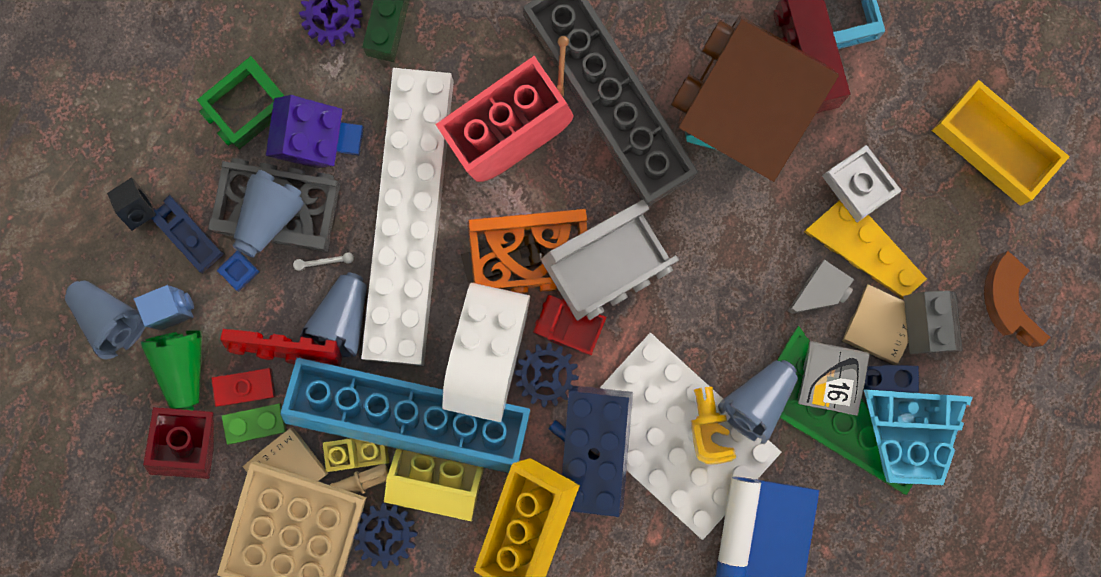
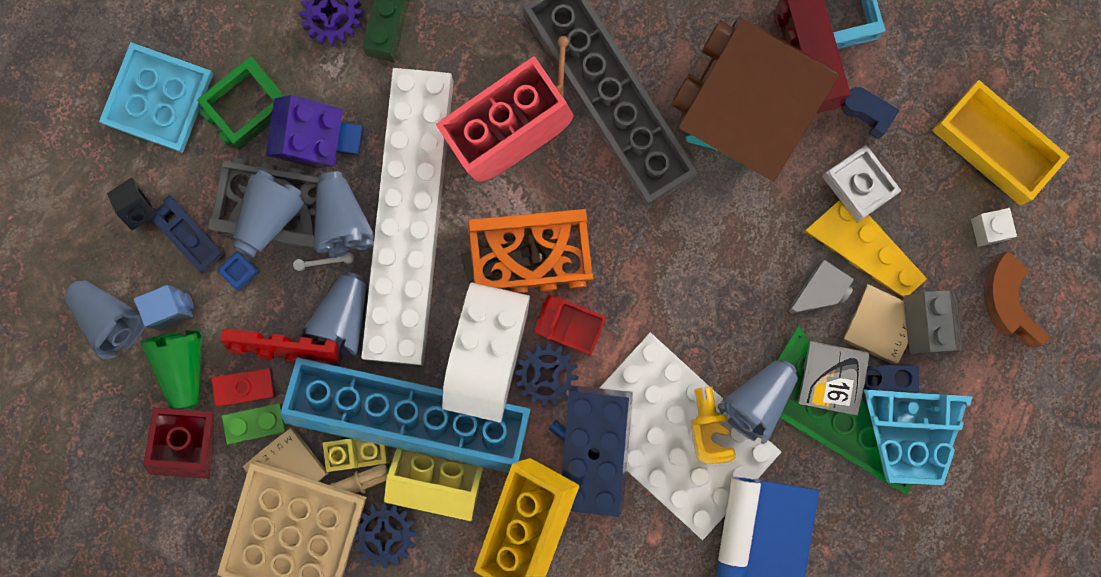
light grey panel [540,199,679,321] -> none
none -> medium azure plate [99,42,214,153]
none -> sand blue cone [314,171,374,258]
none -> dark blue leg [841,87,899,140]
none -> white brick [971,208,1017,247]

